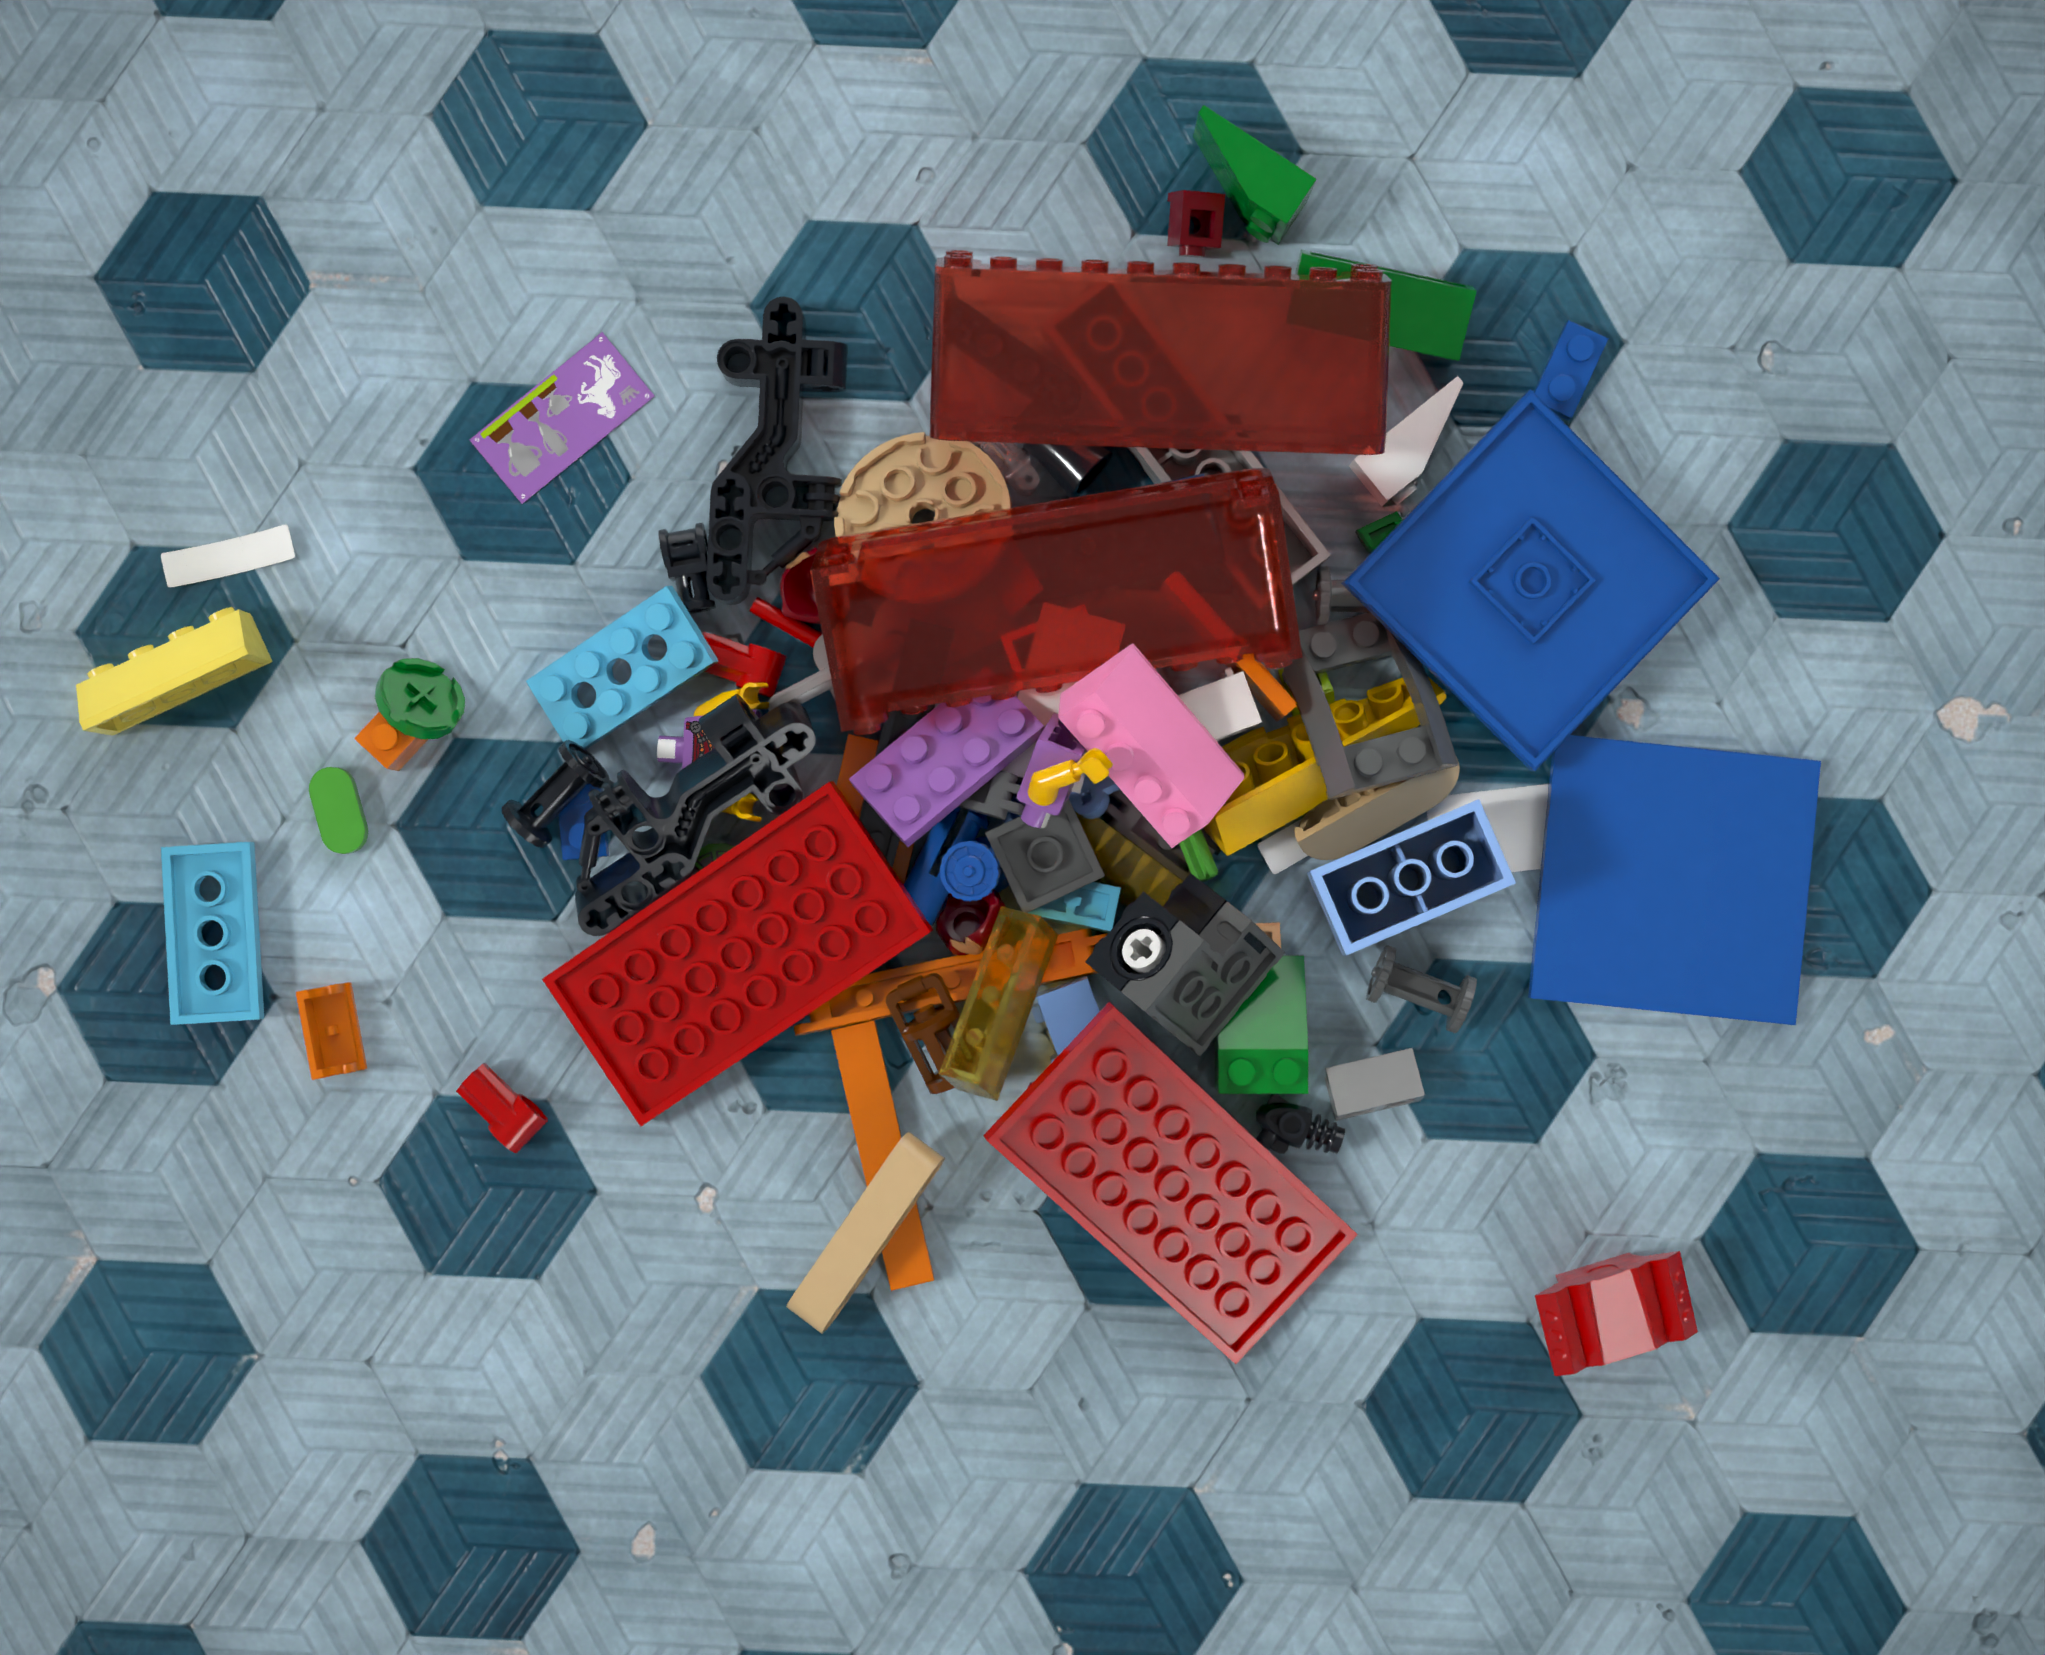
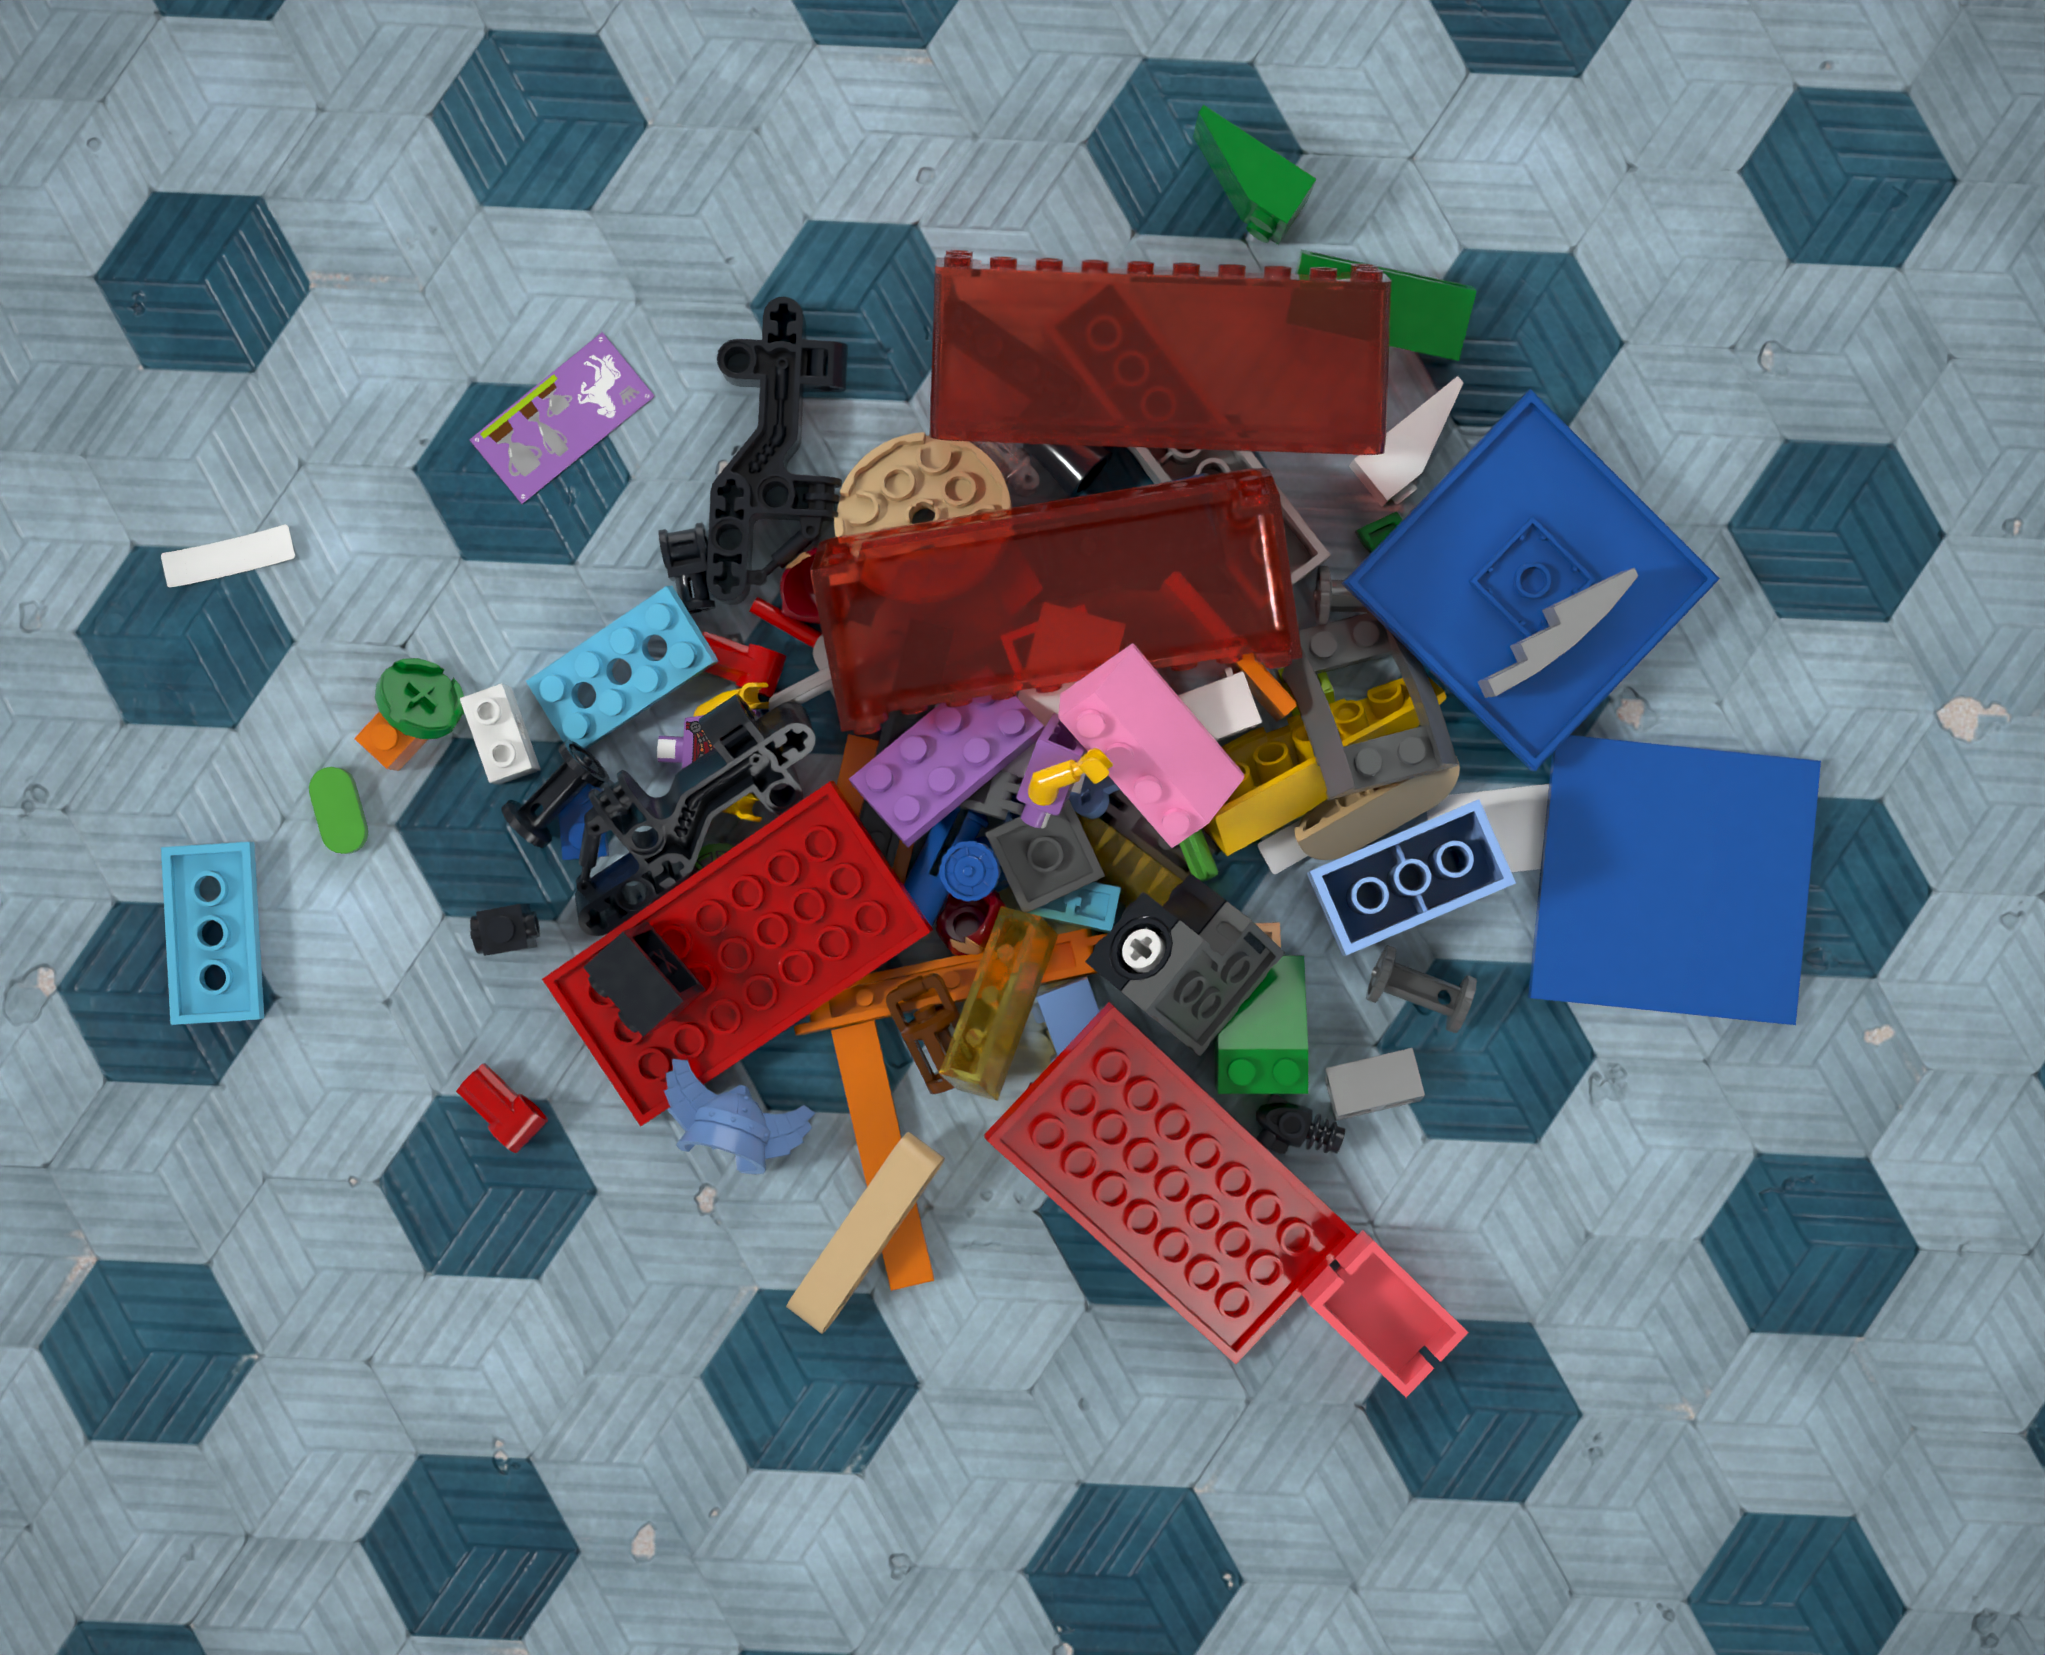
light yellow slope [76,607,273,736] -> none
orange hinge [296,982,367,1080] -> none
dark red brick [1167,190,1225,258] -> none
blue plate [1534,320,1609,421] -> none
red slope [1535,1251,1698,1376] -> none
none -> white brick [460,683,541,785]
none -> black brick [470,904,540,956]
none -> black brick [583,922,706,1037]
none -> medium blue helmet [664,1059,815,1175]
none -> coral piece [1301,1230,1469,1397]
none -> light grey slope [1478,568,1638,698]

